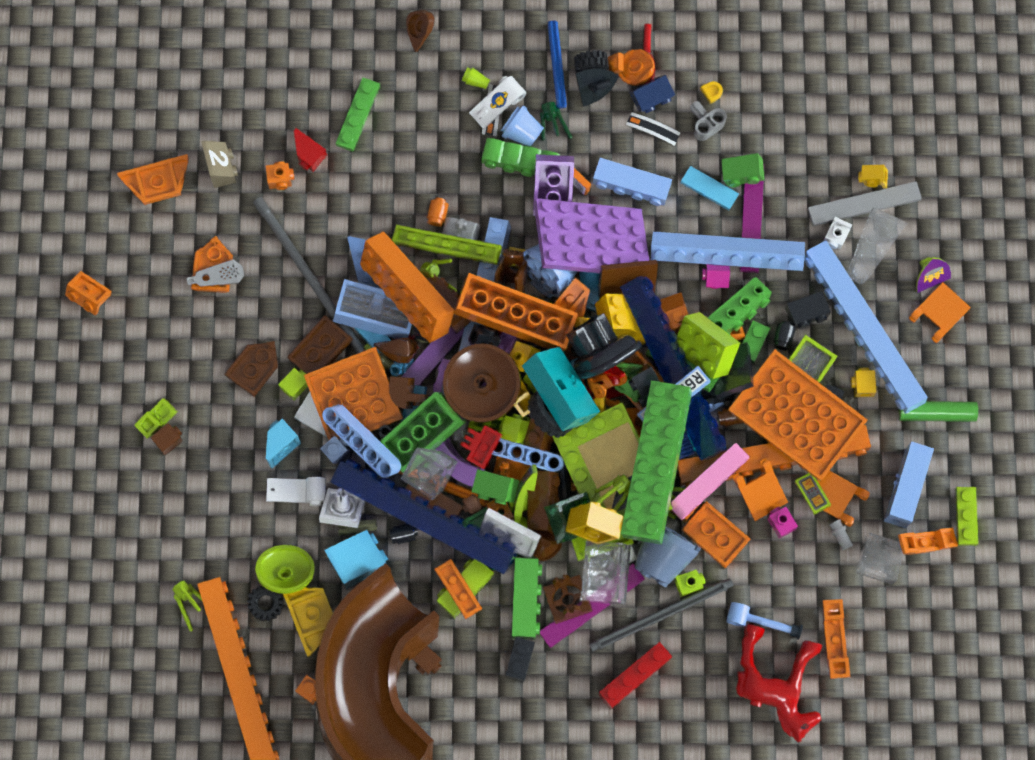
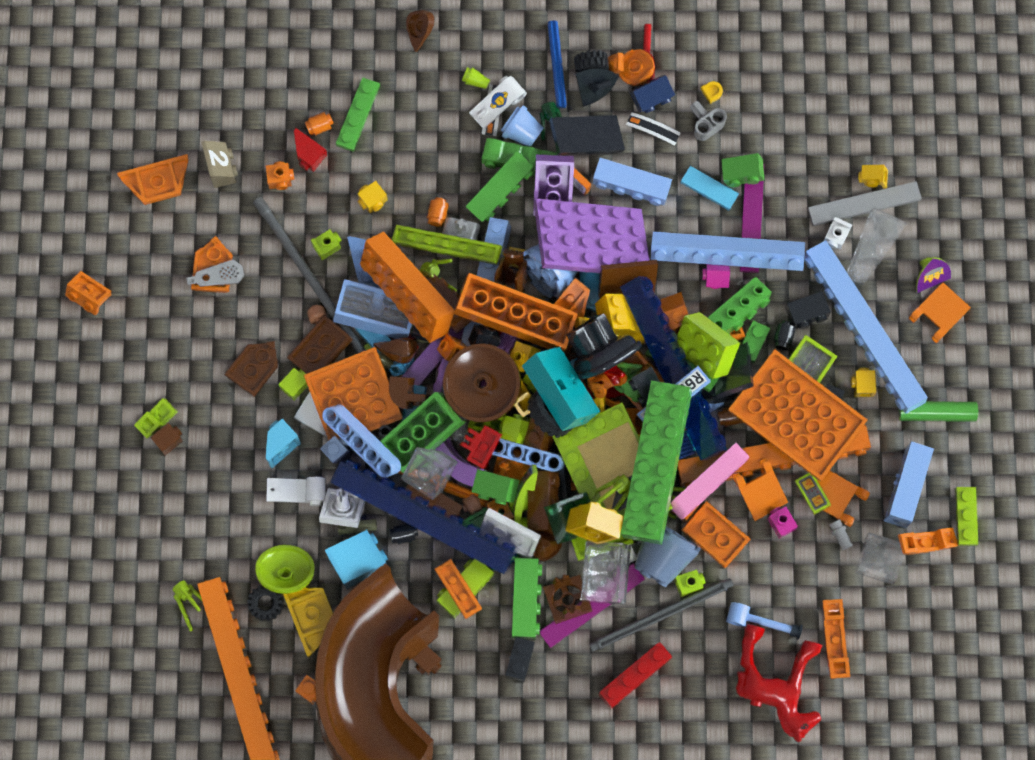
none -> orange brick [305,111,334,136]
none -> nougat piece [307,305,327,324]
none -> lime brick [311,229,342,260]
none -> yellow brick [357,180,388,213]
none -> orange brick [437,334,467,361]
none -> bright green brick [466,151,534,222]
none -> black tile [549,115,625,155]

